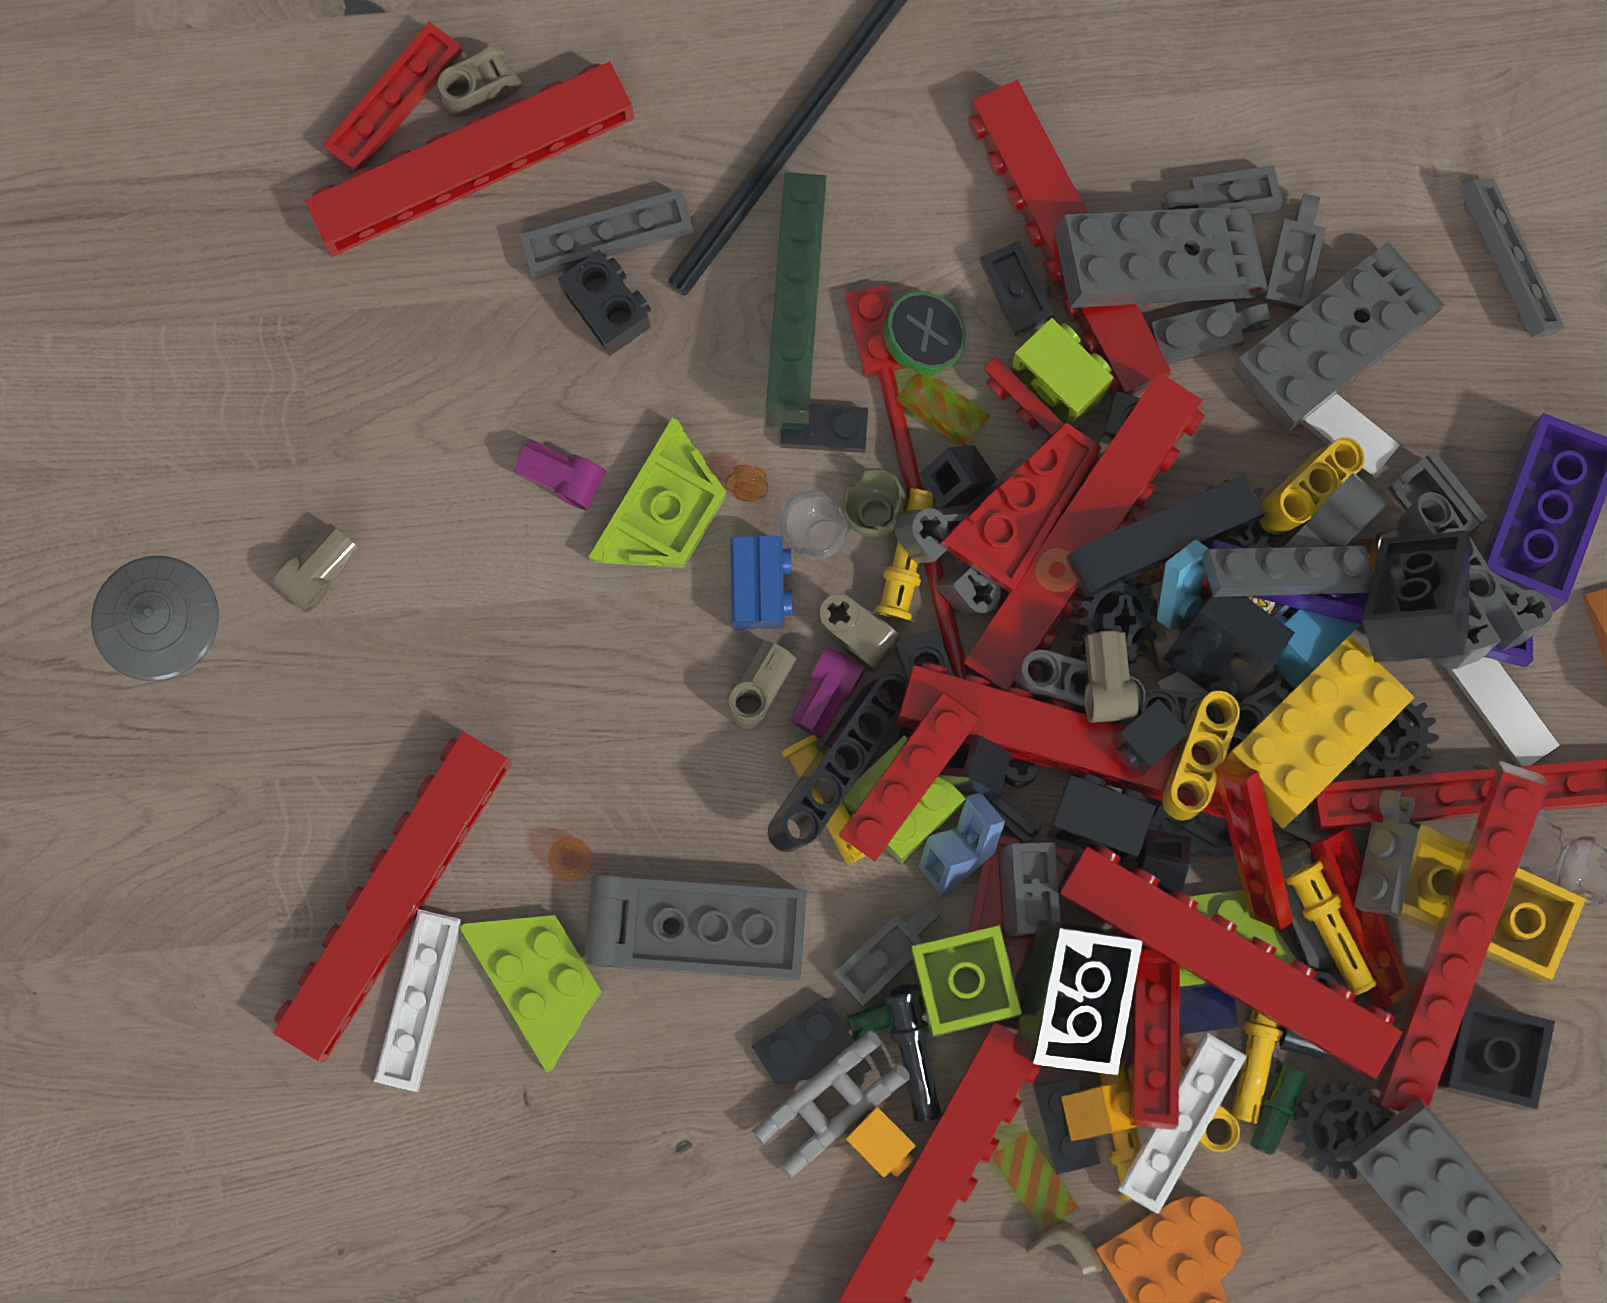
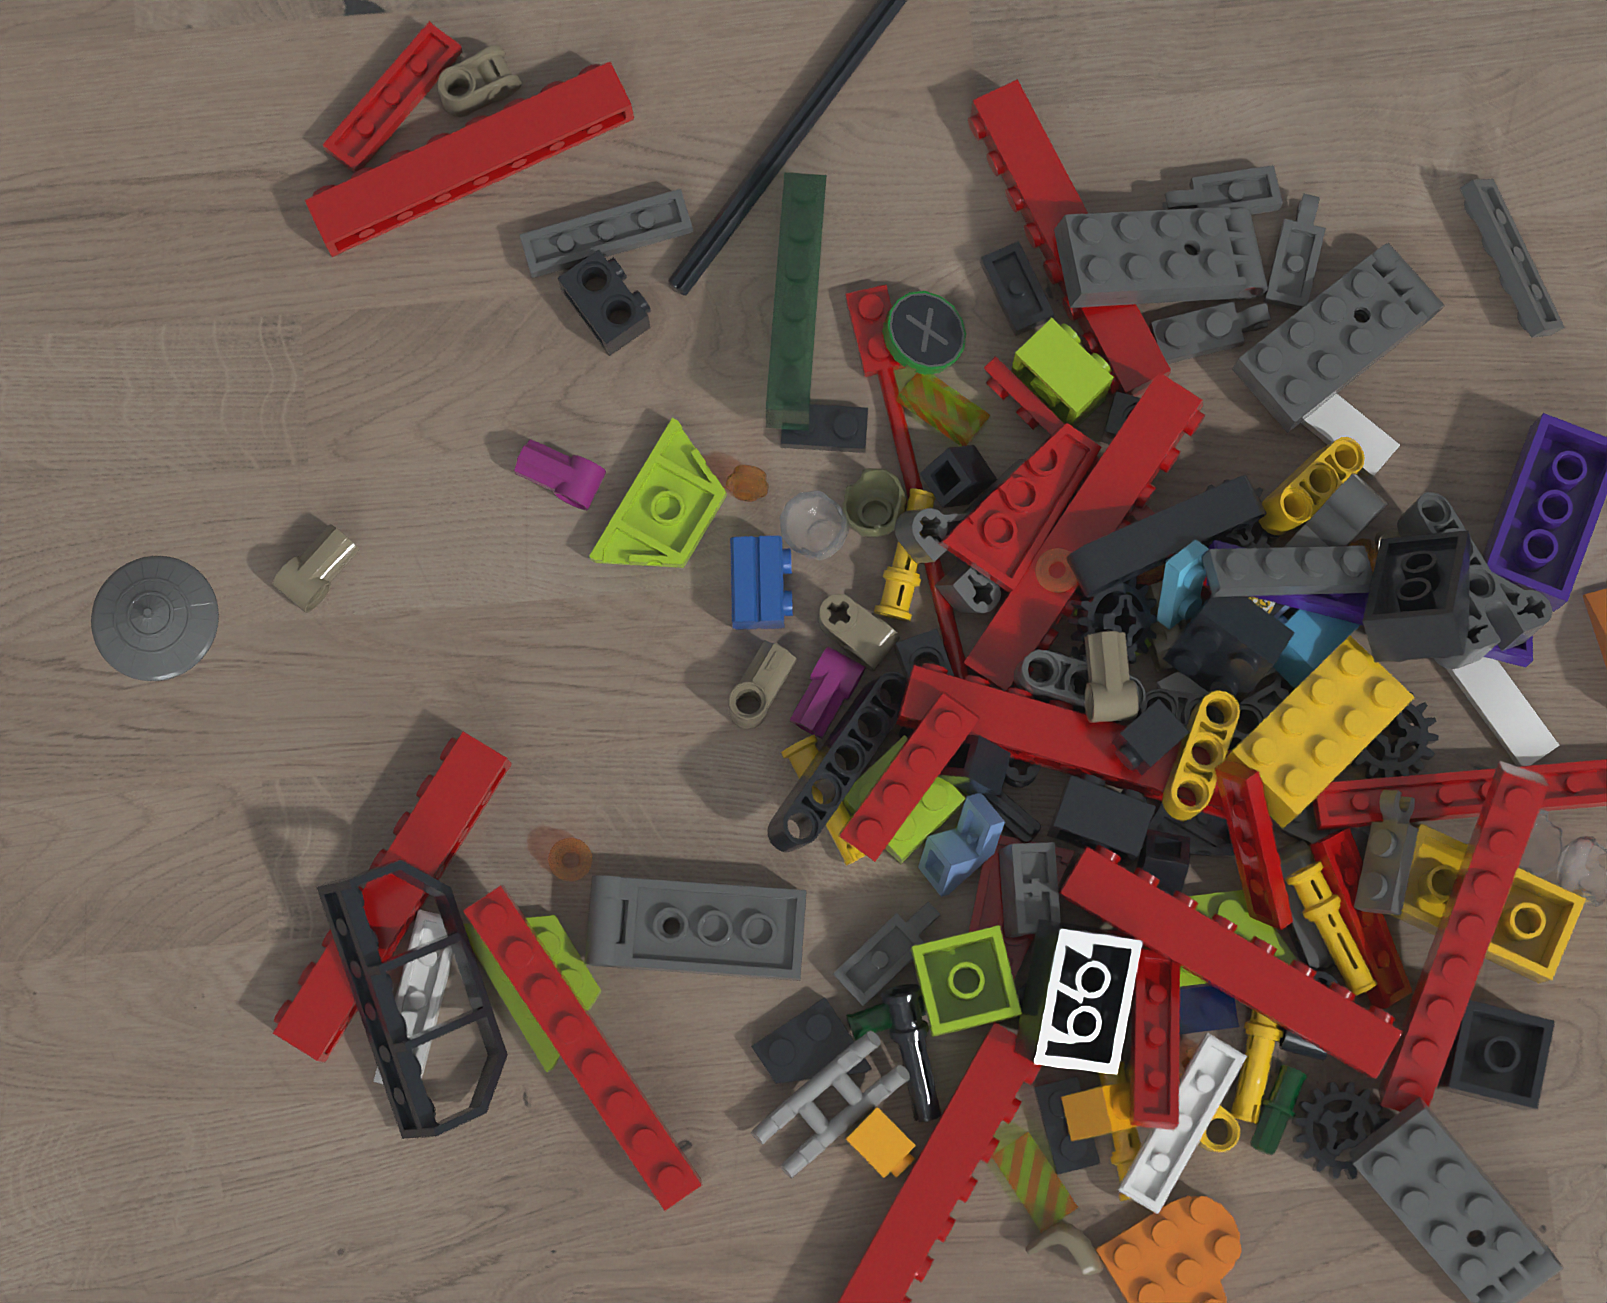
dark grey hinge [1389,450,1488,534] -> none
none -> black plate [316,860,508,1139]
none -> red brick [463,885,702,1211]

